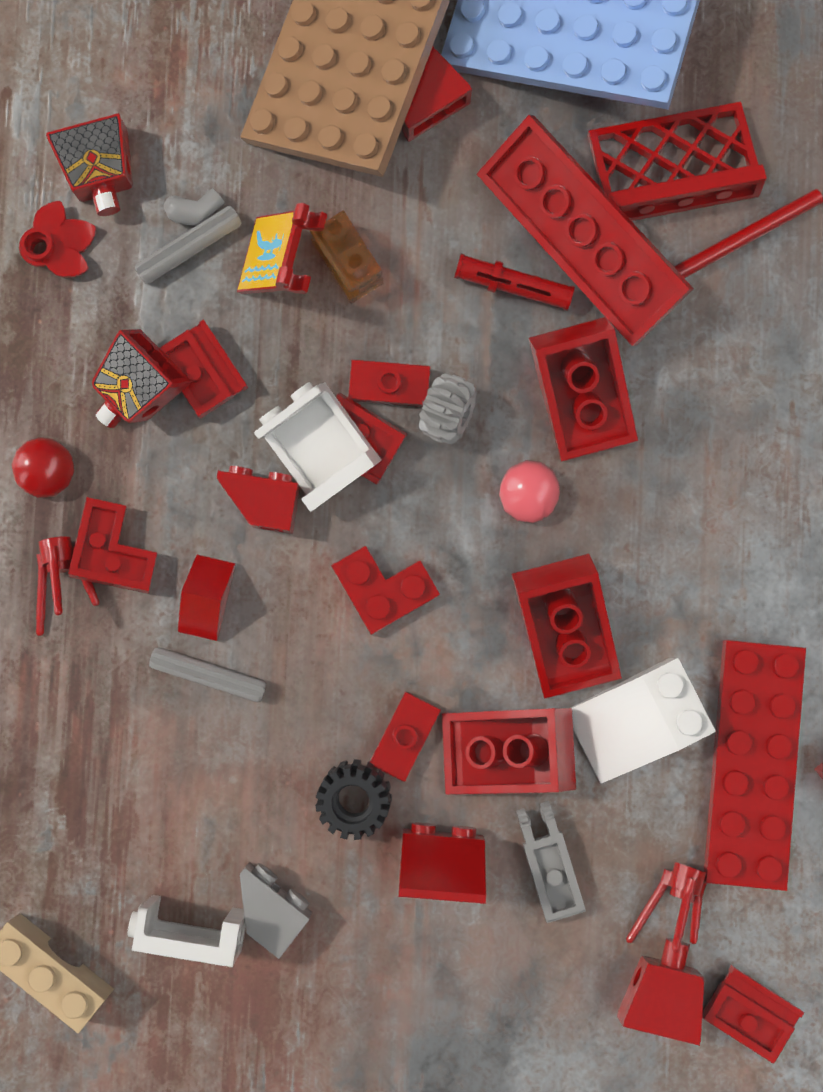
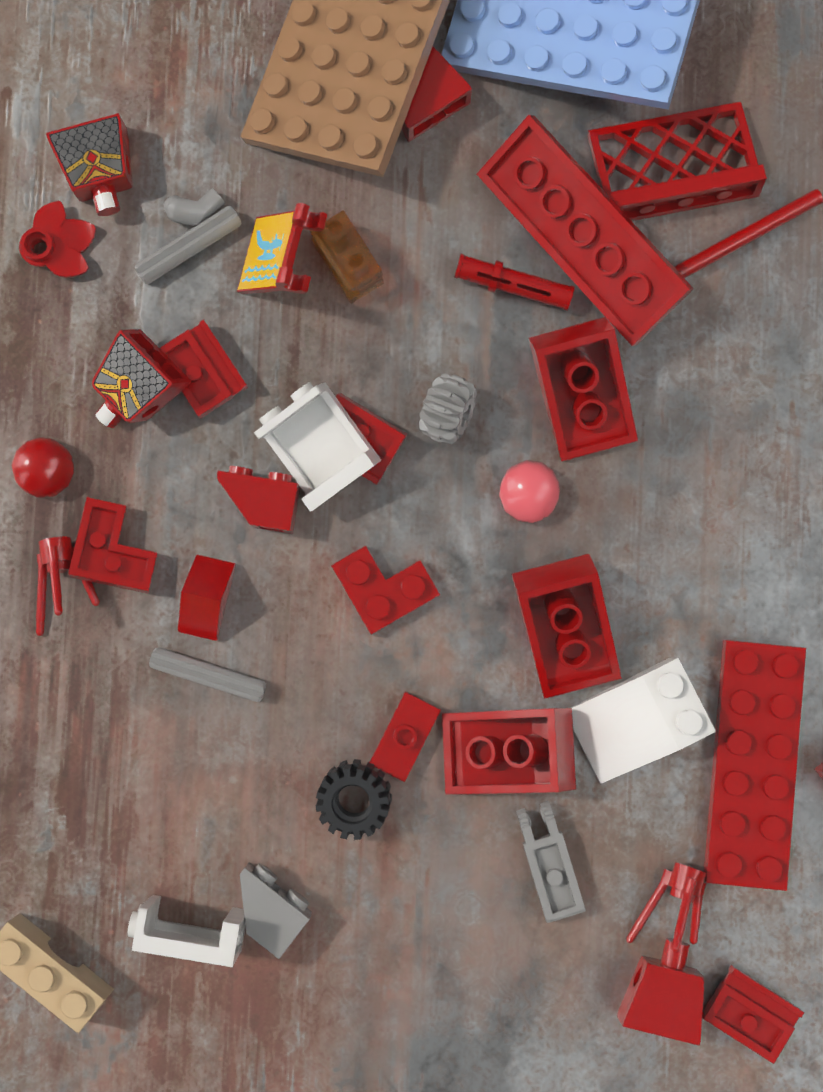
red plate [348,360,430,407] -> none
red slope [399,822,486,904] -> none

